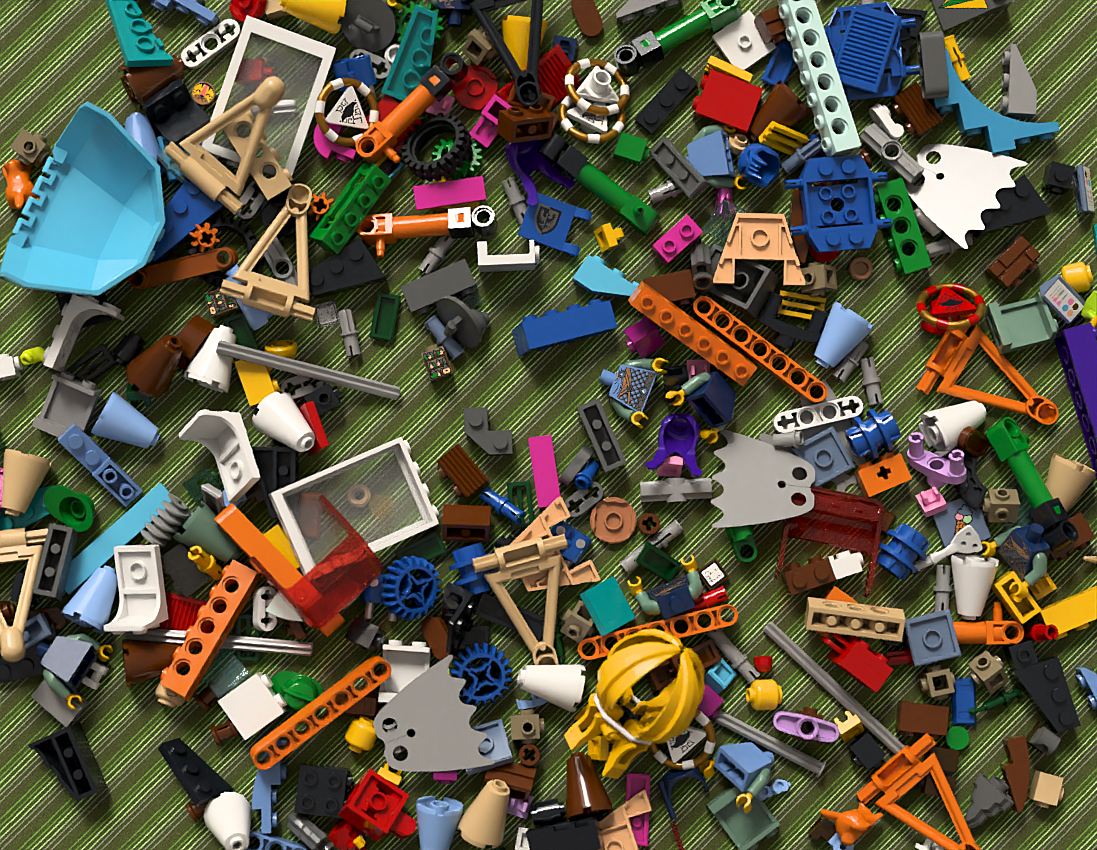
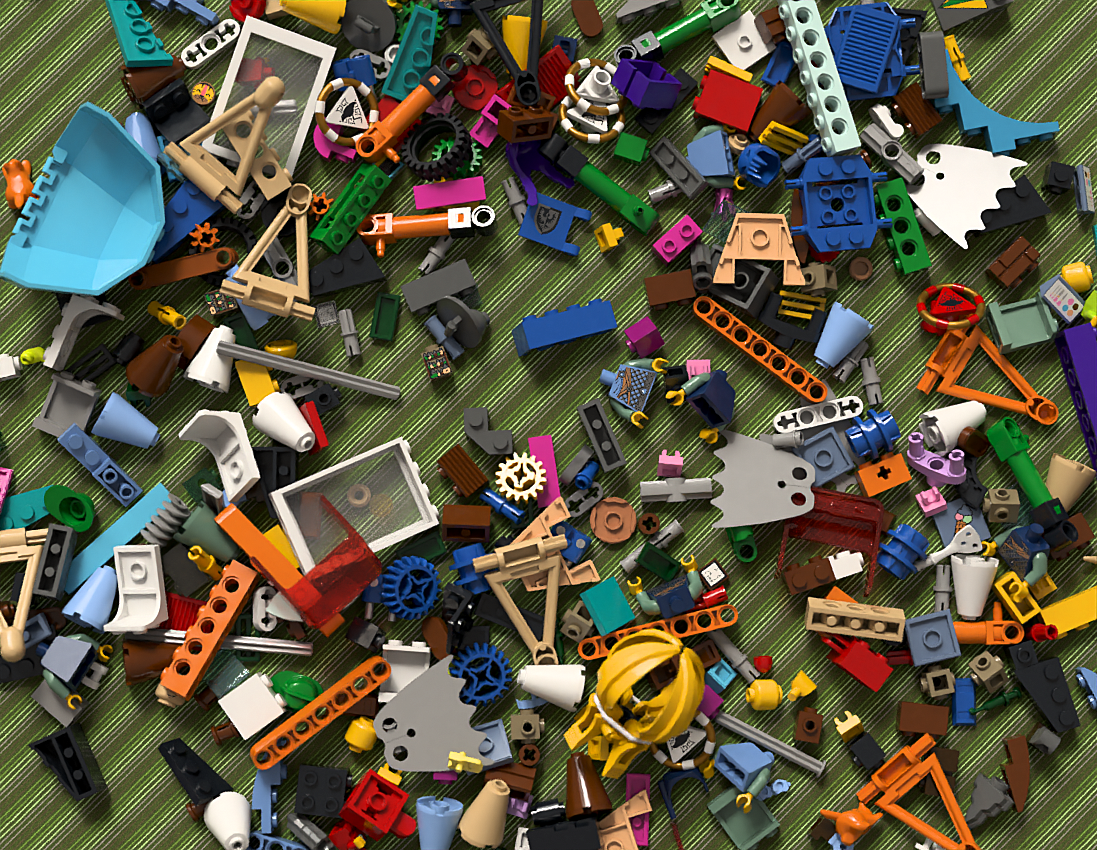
tan cone [1,449,51,517] -> none
dark tan brick [10,128,51,167] -> none
white panel [477,240,540,272] -> none
medium azure slope [572,255,639,299] -> none
orange brick [628,281,757,386] -> none
dark purple hair [645,412,702,478] -> none
light grey axle [763,622,905,754] -> none
lavender connector [773,711,839,742] -> none
light grey axle [926,231,973,258] -> none
green tile [944,726,969,750] -> none
light grey slope [1000,44,1037,119] -> none
tan brick [1028,770,1064,808] -> none
none -> yellow pin [147,301,187,330]
none -> light yellow piece [447,752,483,773]
none -> gear [495,453,547,504]
none -> dark purple piece [611,58,682,110]
none -> yellow piece [787,670,817,701]

